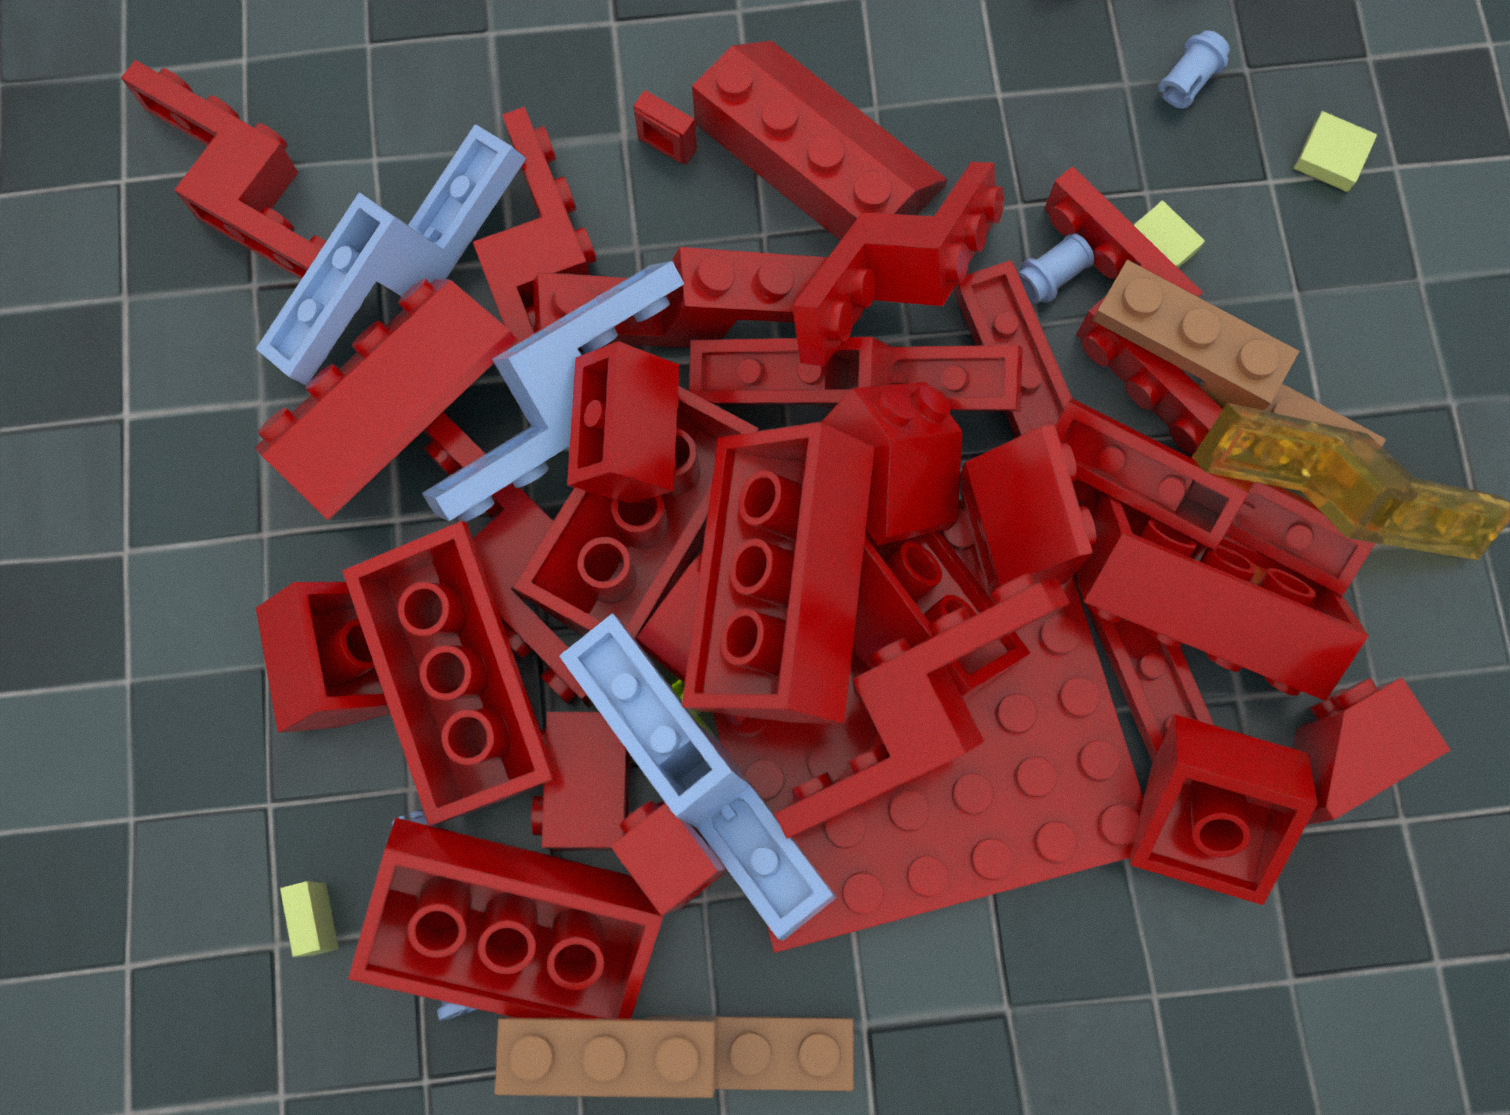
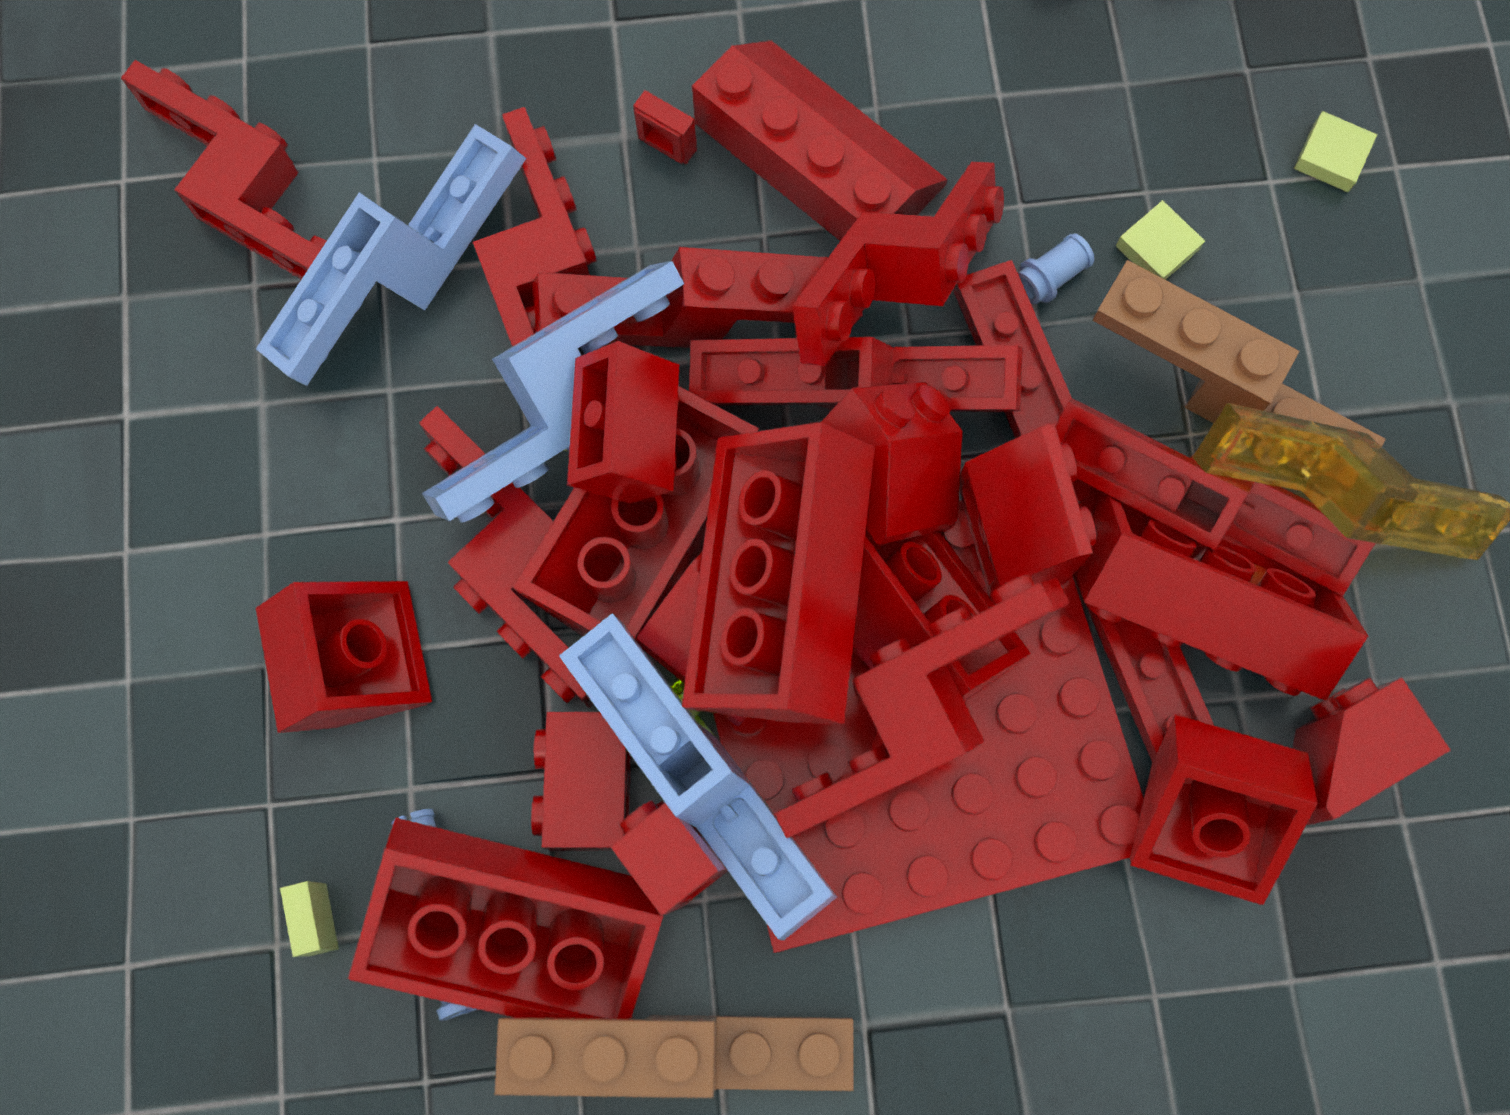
red slope [254,278,518,520] -> none
red slope [342,521,556,826] -> none
red bracket [1044,166,1241,454] -> none
light blue pin [1158,30,1230,109] -> none

